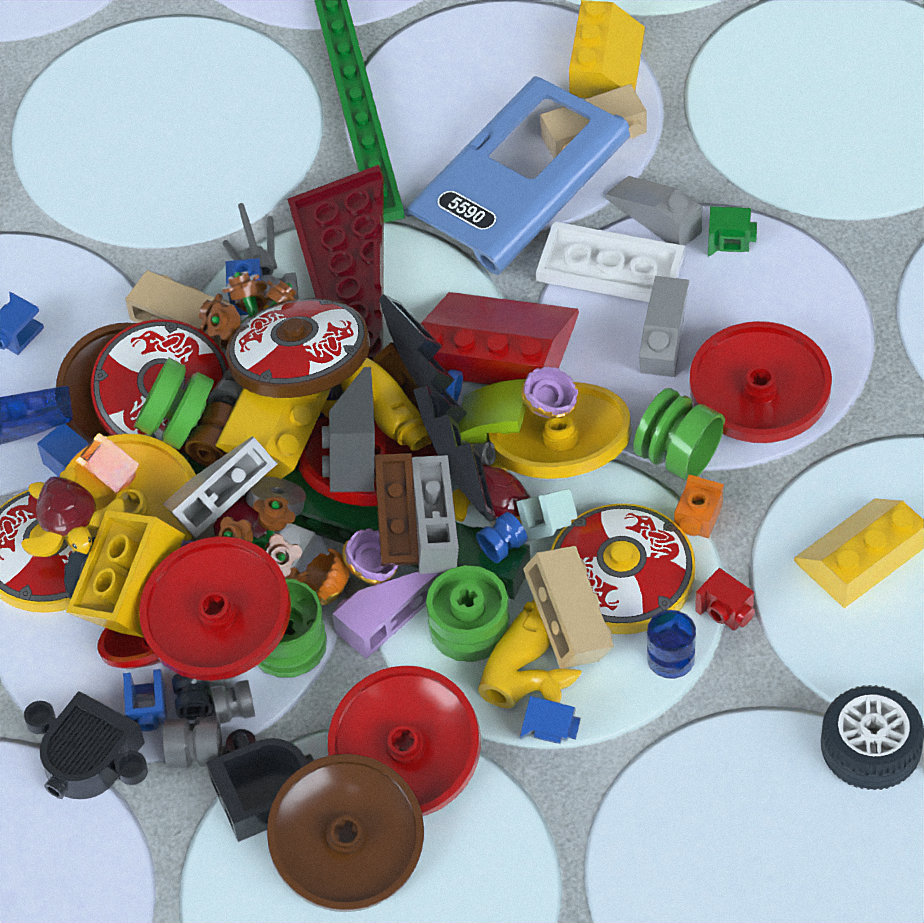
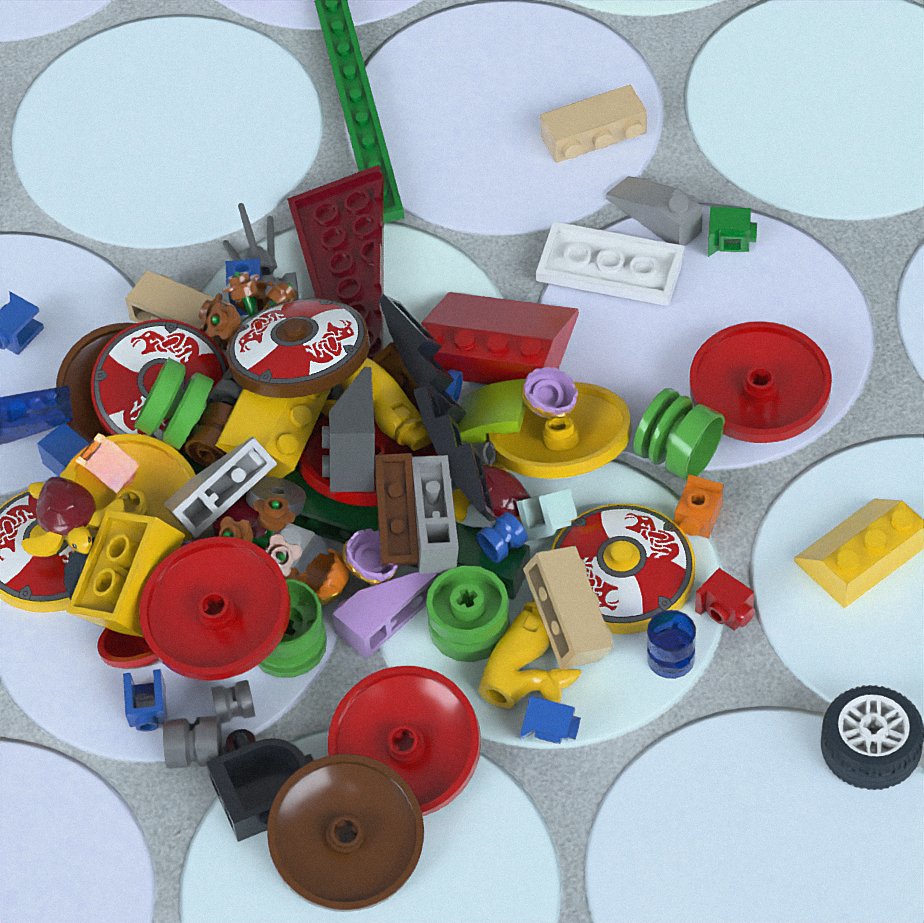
black piece [24,691,148,800] -> none
black wheel [172,673,213,720] -> none
medium blue piece [404,76,630,275] -> none
yellow slope [569,0,645,98] -> none
light grey slope [639,276,690,377] -> none

